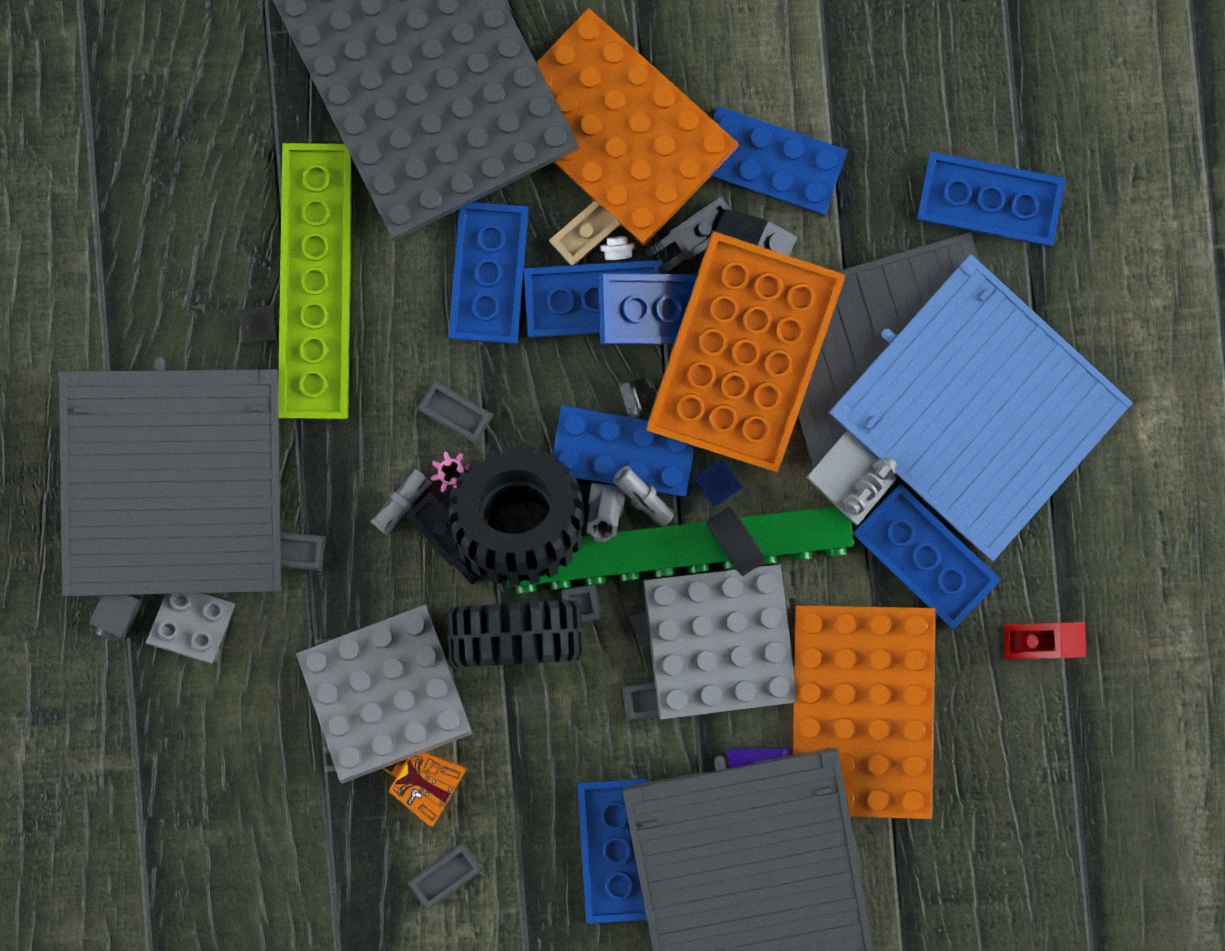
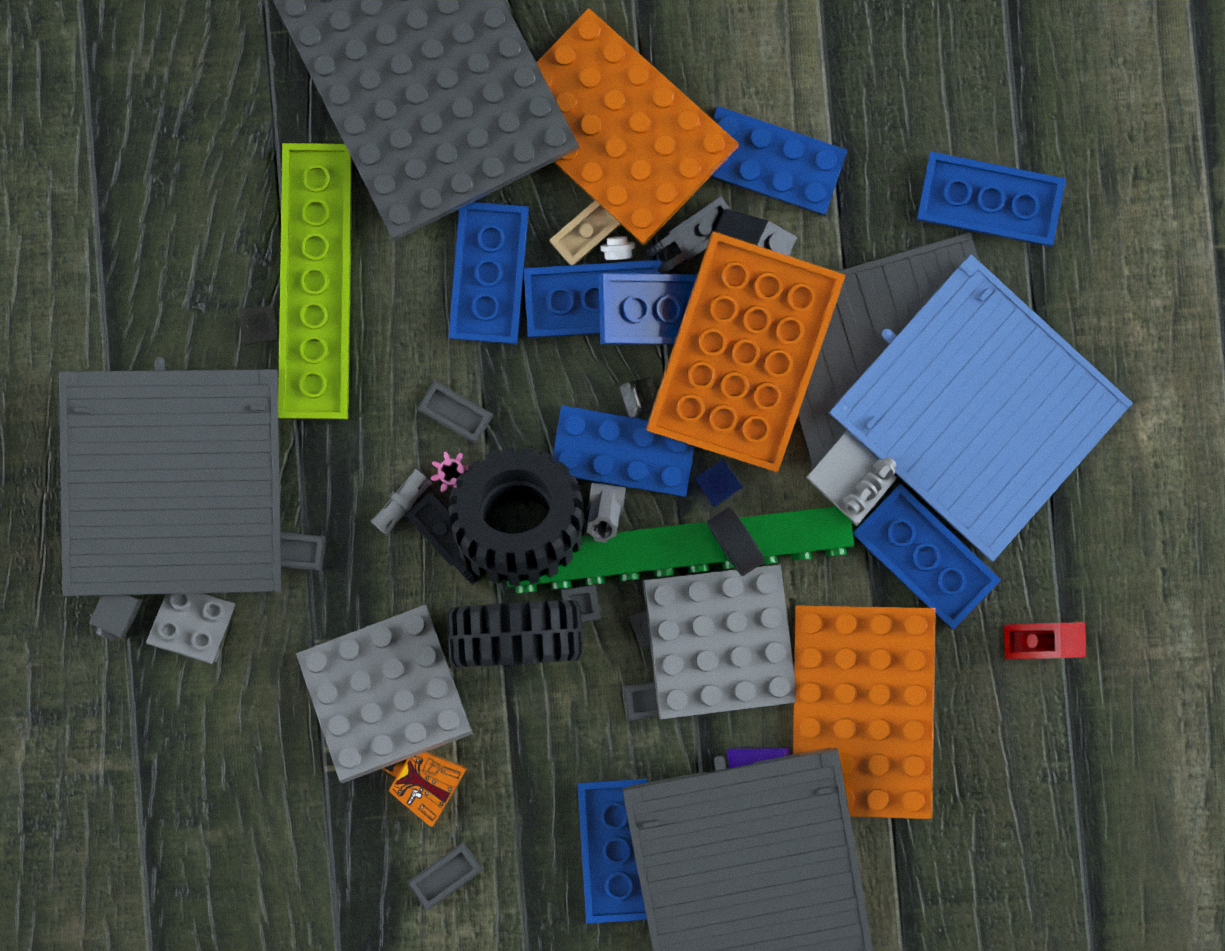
light grey pin [613,466,674,527] -> none

